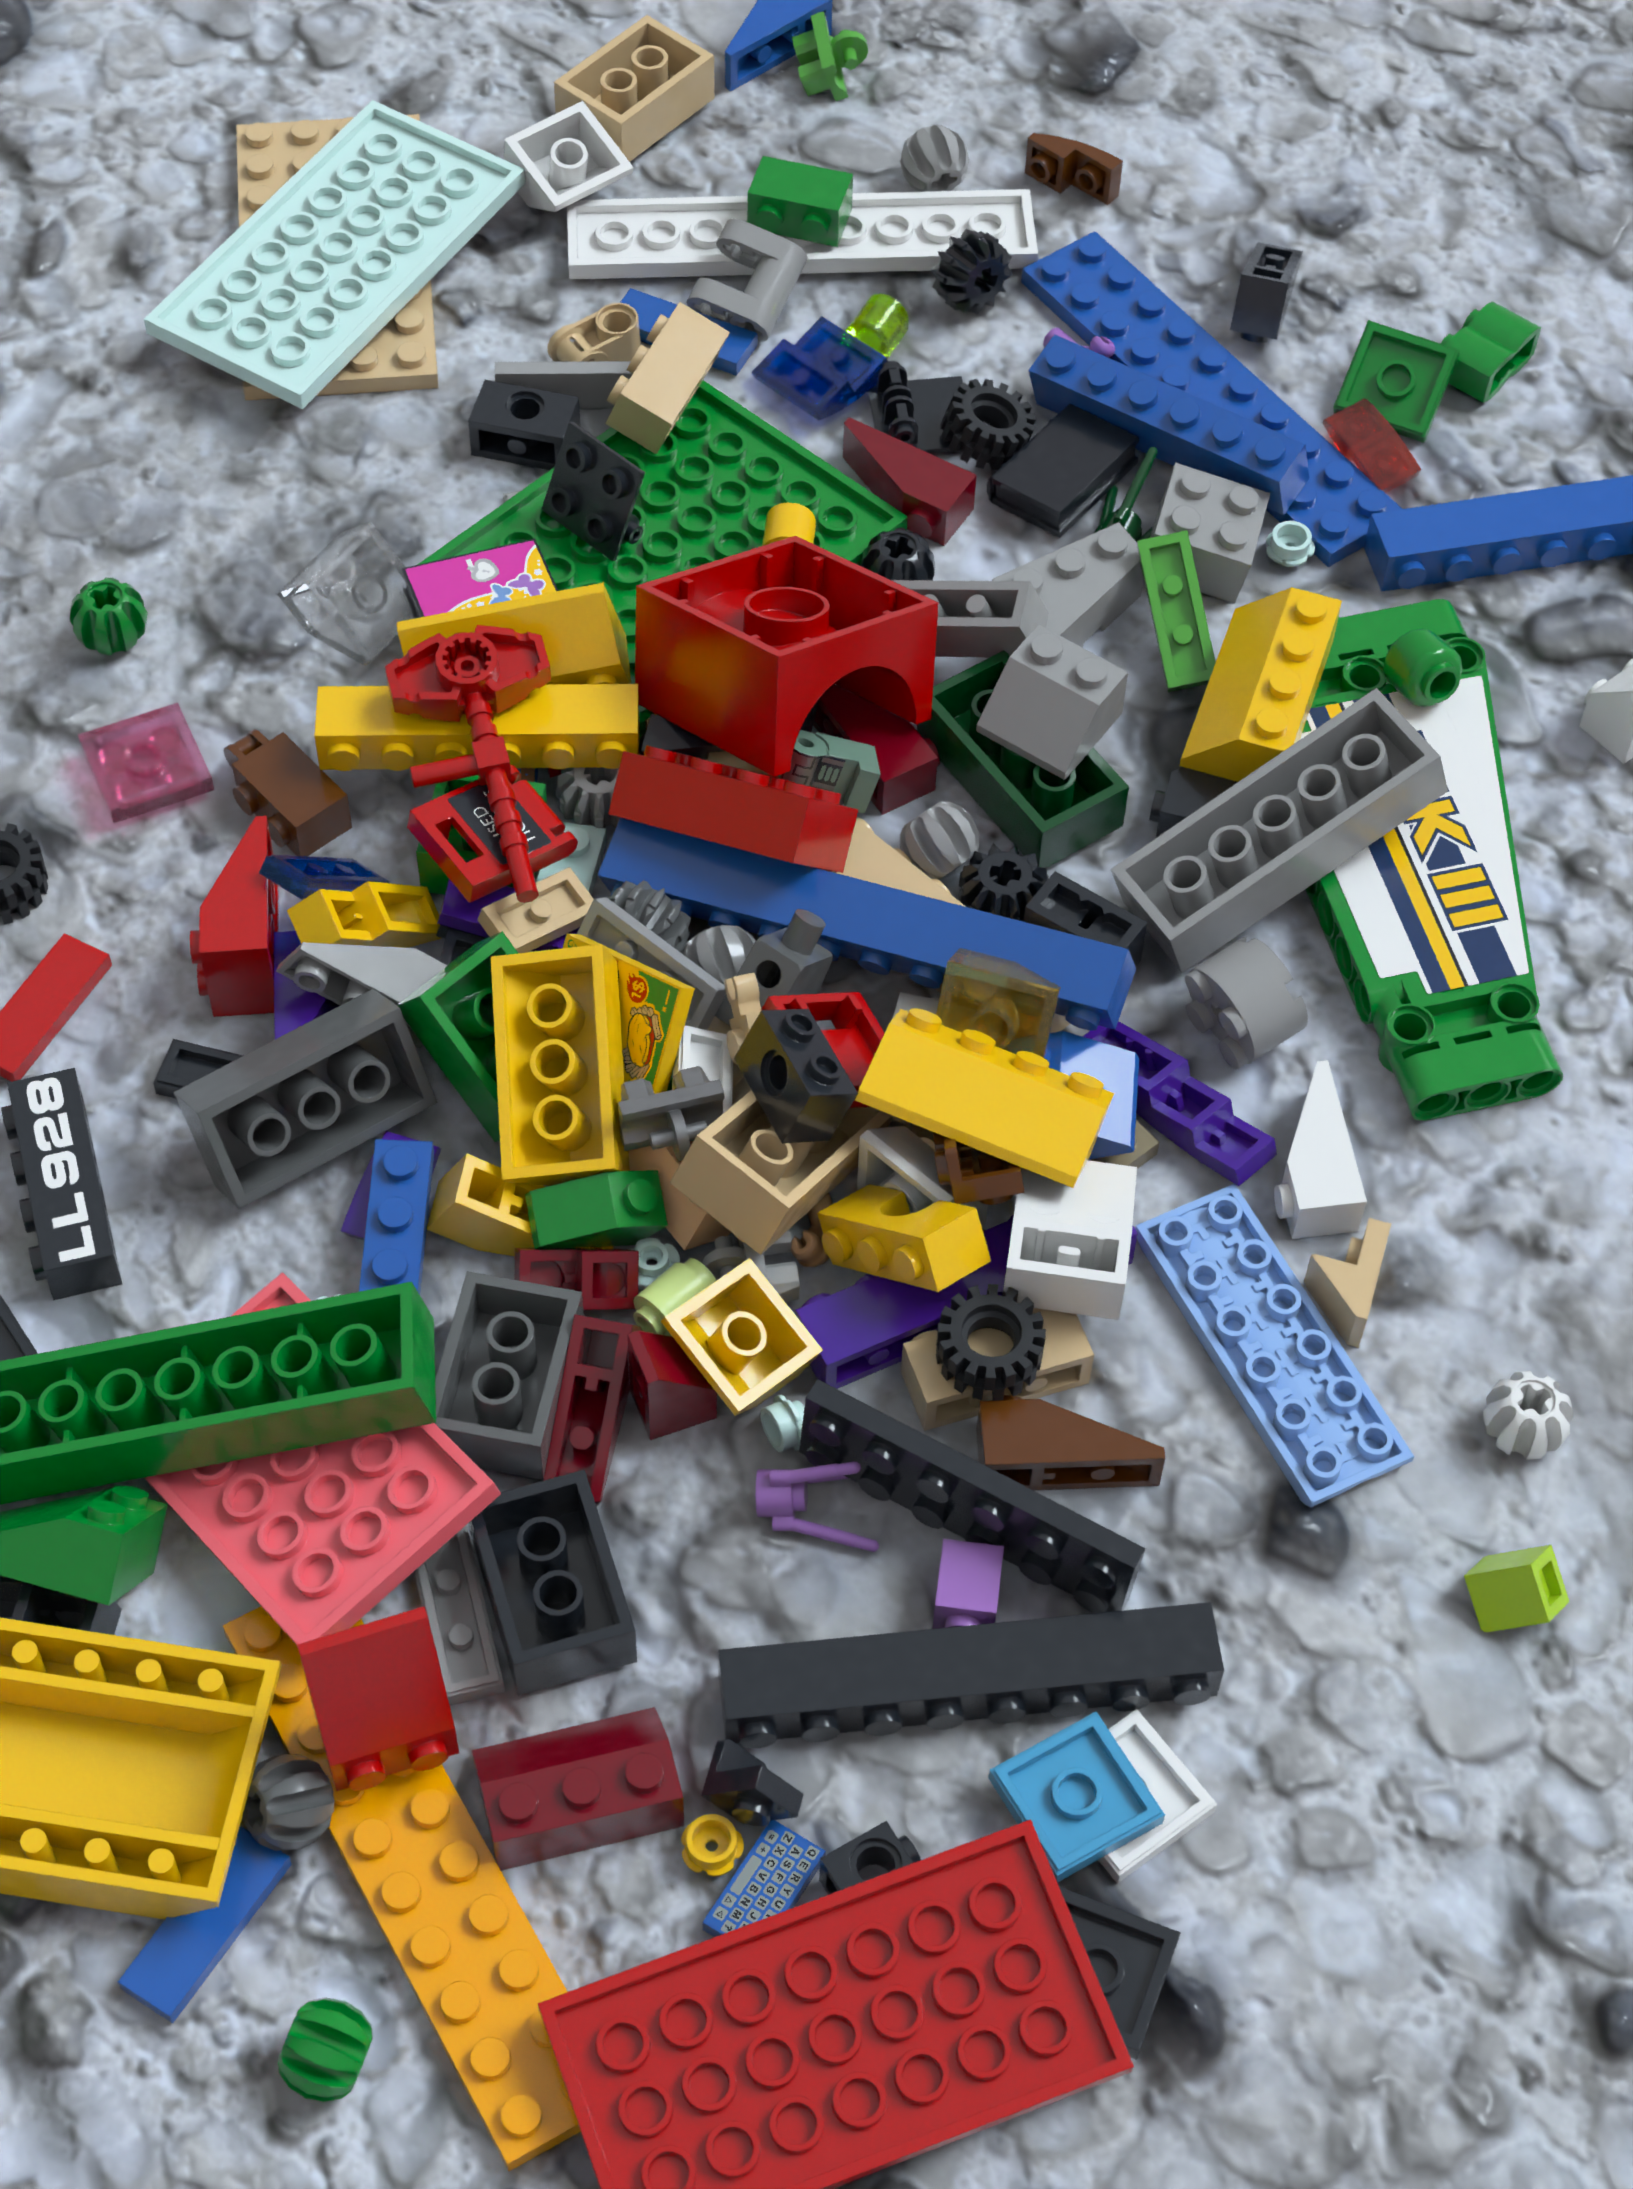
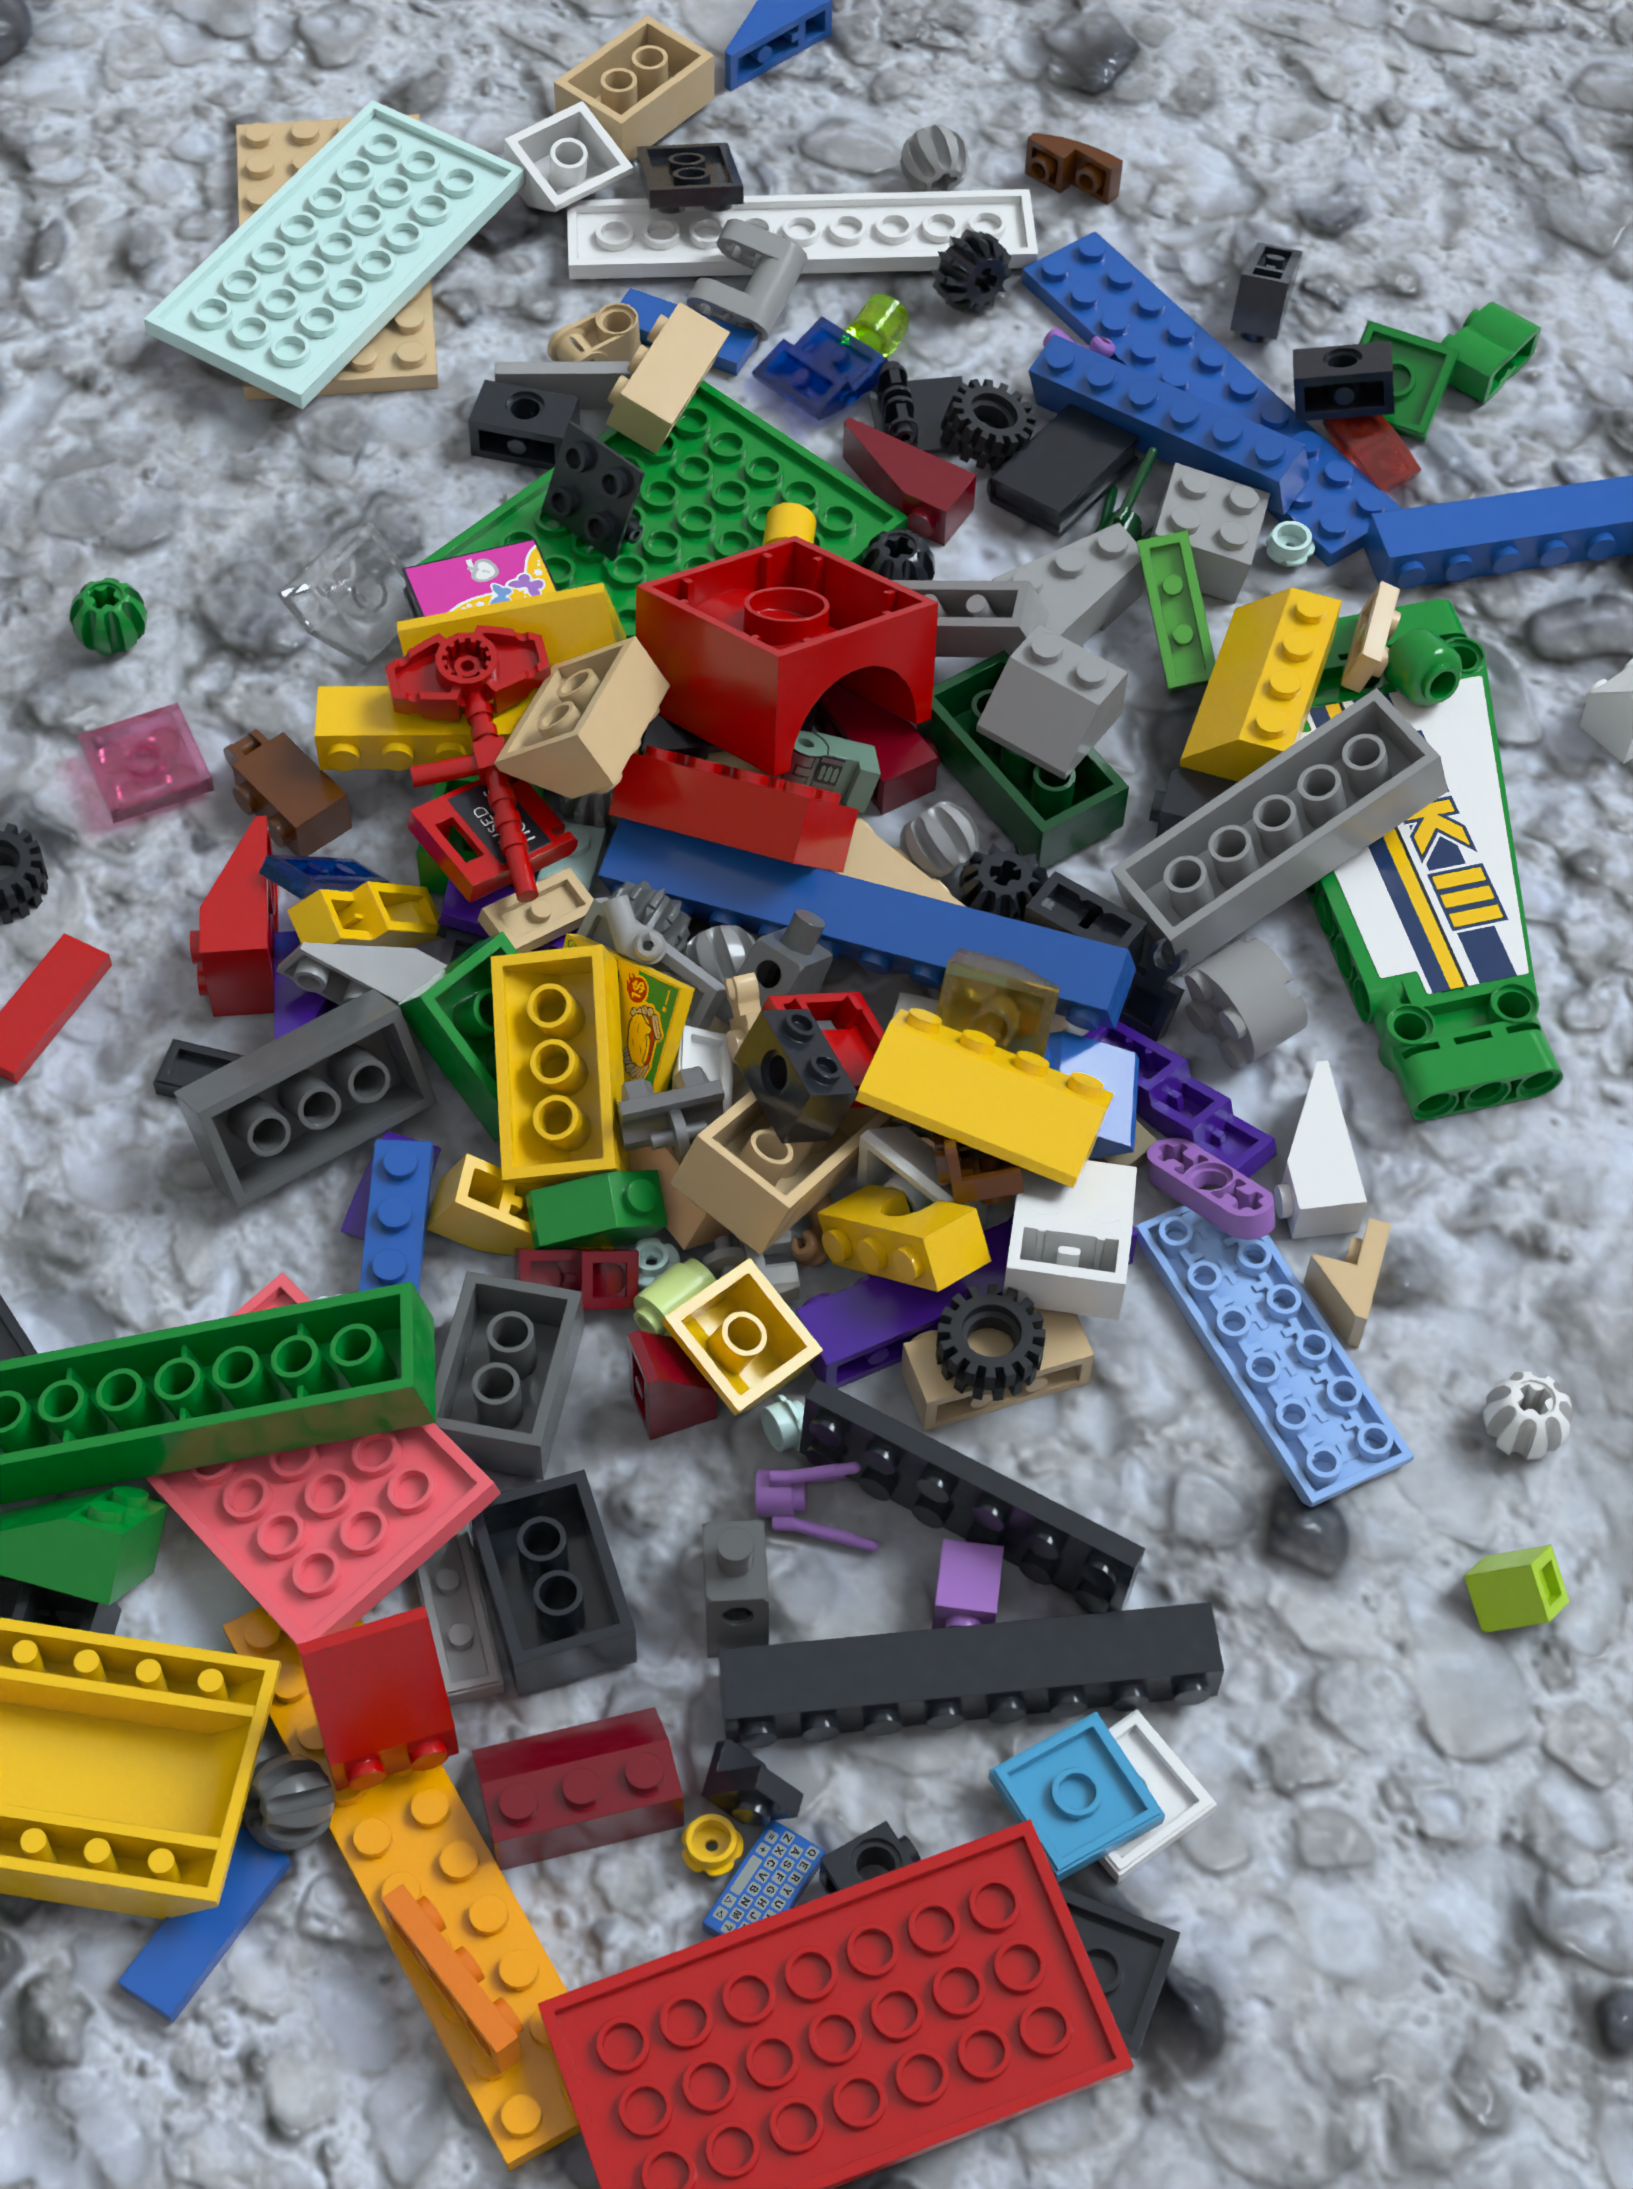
black brick [1,1068,123,1300] -> none
green piece [278,1998,373,2102] -> none
dark red slope [543,1314,642,1502] -> none
green brick [747,156,853,247] -> none
bright green hips [792,11,868,102] -> none
reddish brown slope [976,1395,1166,1491] -> none
none -> orange plate [381,1883,524,2075]
none -> tan slope [494,636,670,799]
none -> light grey arm [601,895,667,965]
none -> black plate [637,142,744,214]
none -> dark grey torso [702,1520,769,1658]
none -> black plate [1118,938,1189,1042]
none -> medium lavender beam [1147,1138,1275,1240]
none -> black brick [1293,341,1395,422]
none -> tan plate [1341,581,1401,693]

